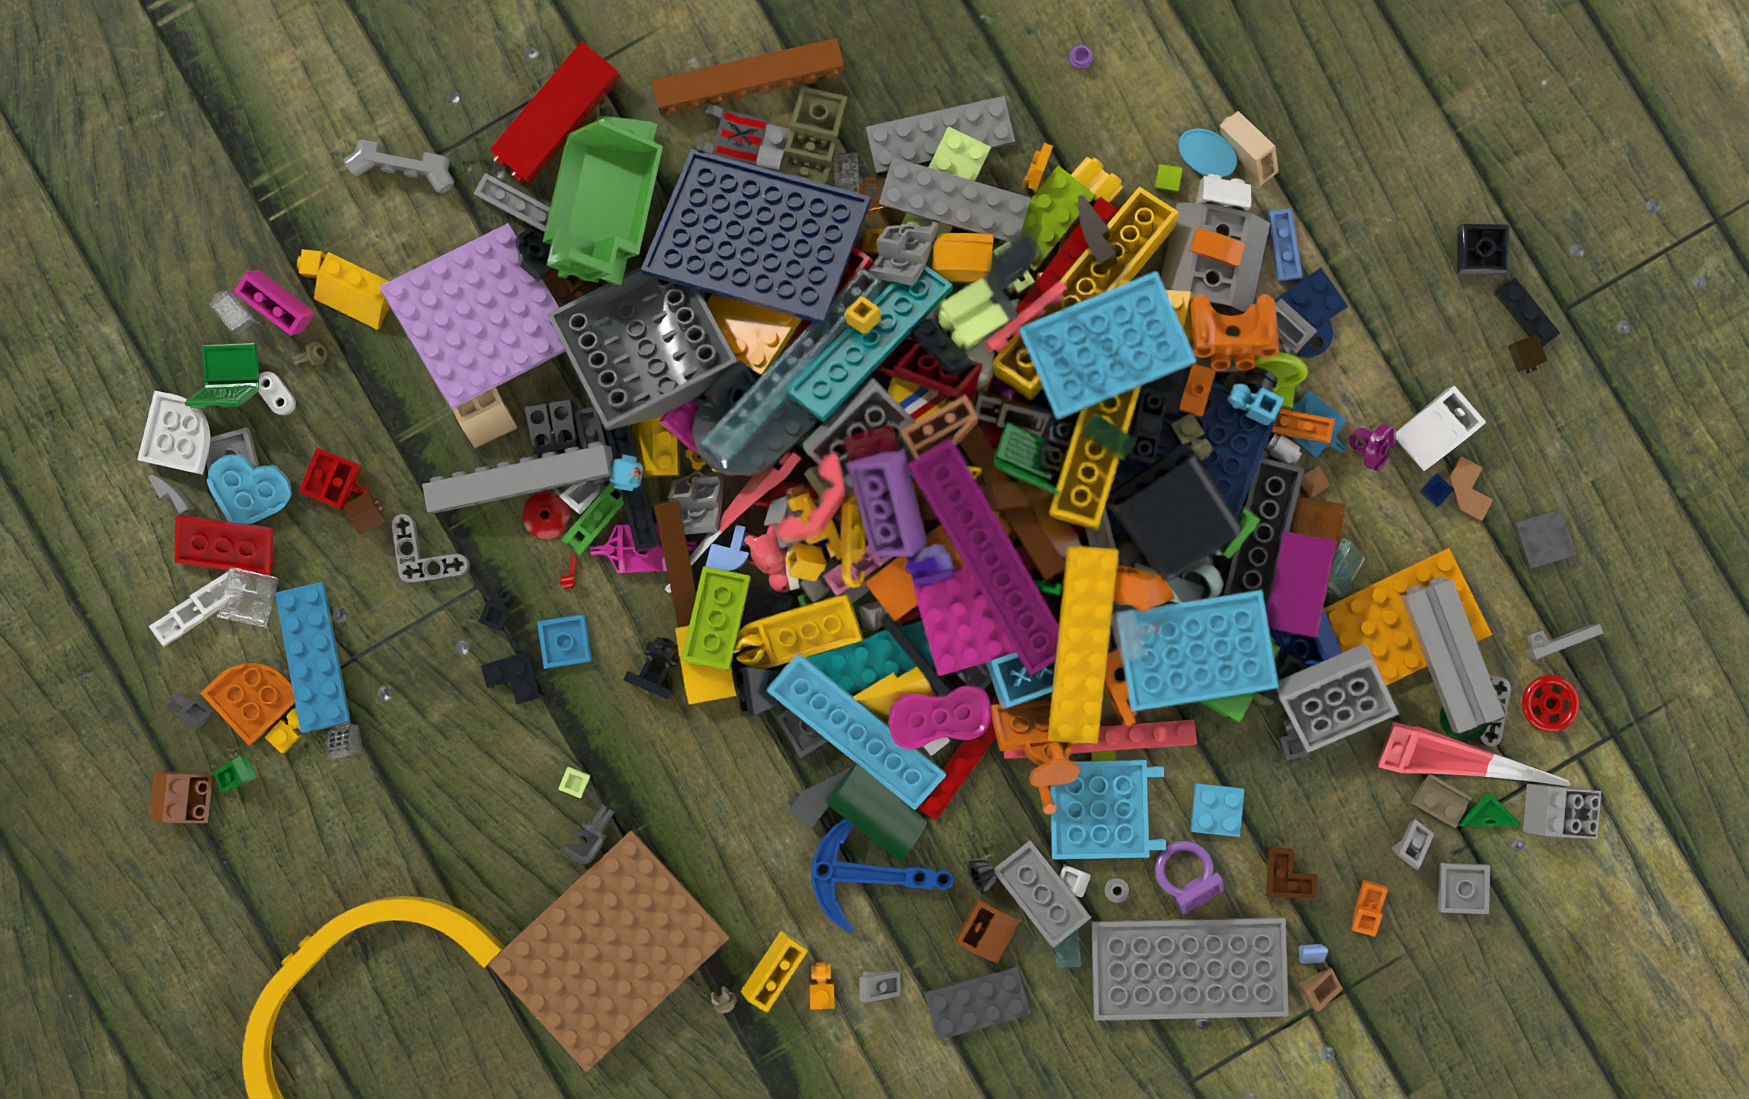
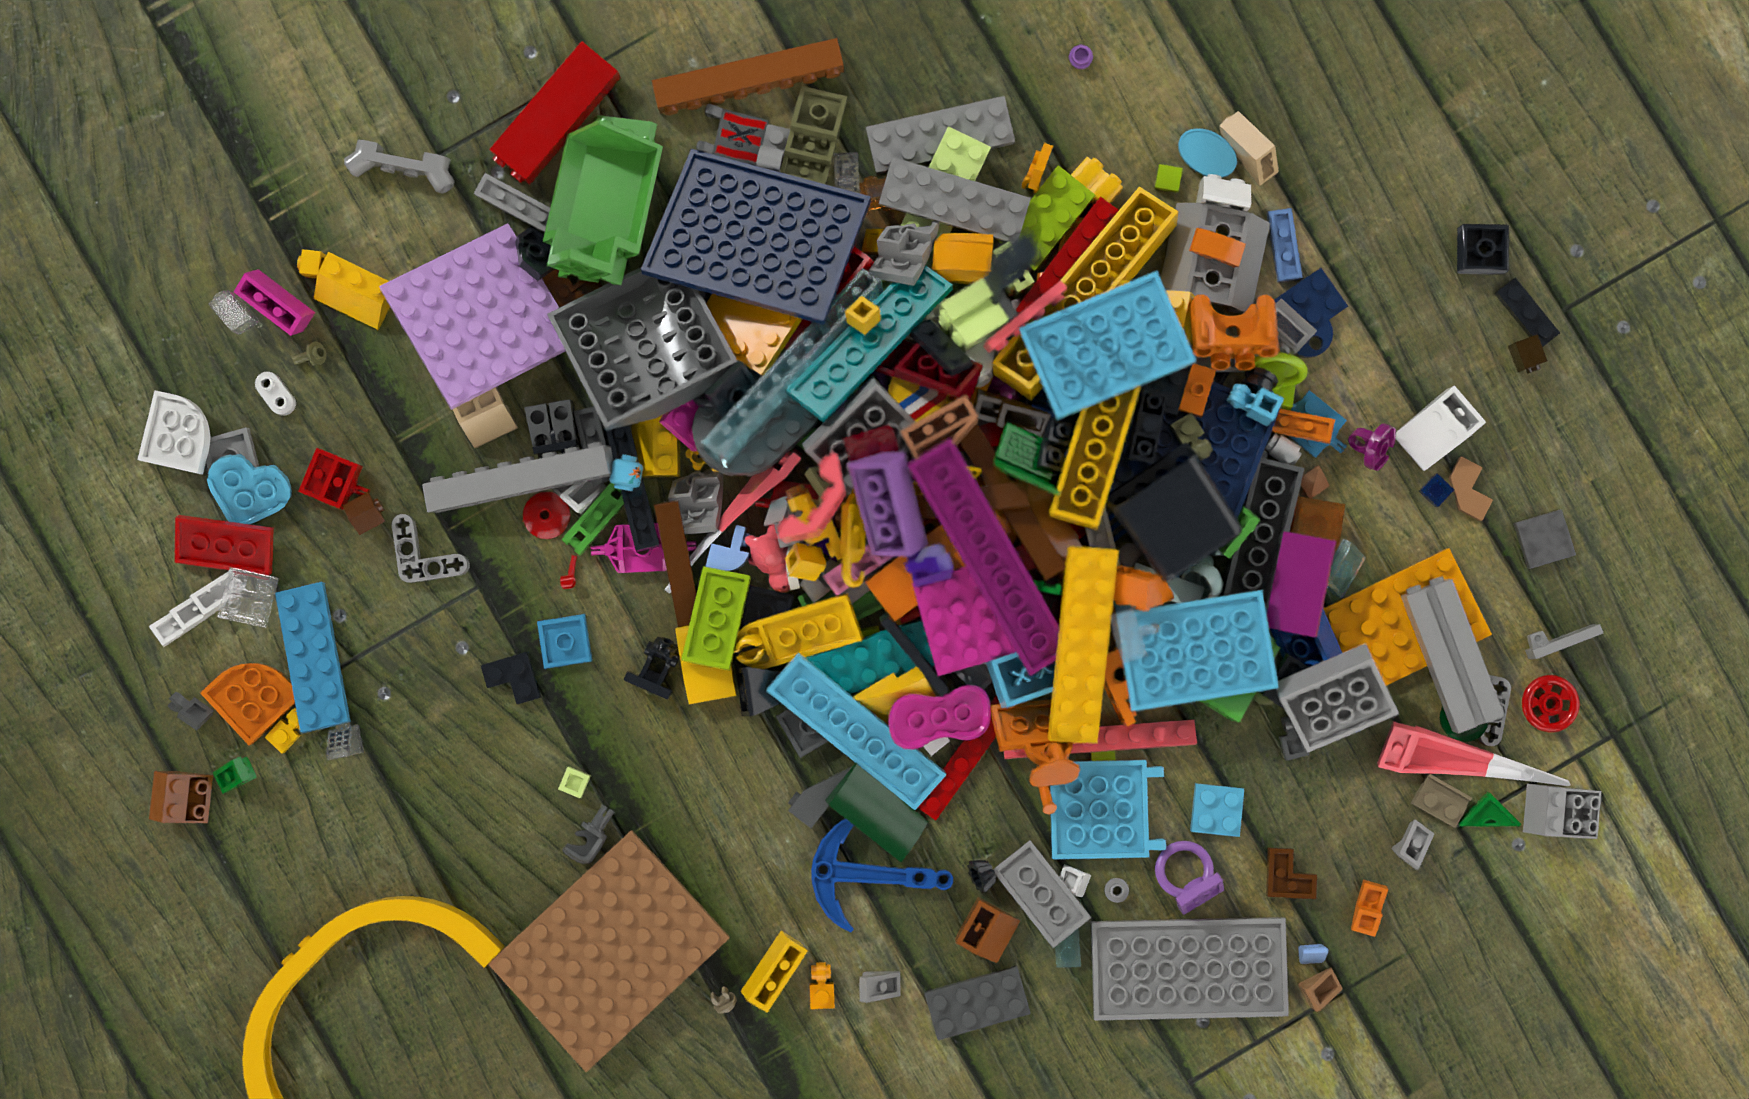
light grey slope [148,475,196,515] -> none
green piece [185,343,259,408] -> none
black plate [479,586,514,631] -> none
white slope [859,601,888,631] -> none
dark brown slope [1078,194,1118,274] -> none
clear green slope [1082,413,1137,461] -> none
light grey plate [1438,863,1490,914] -> none

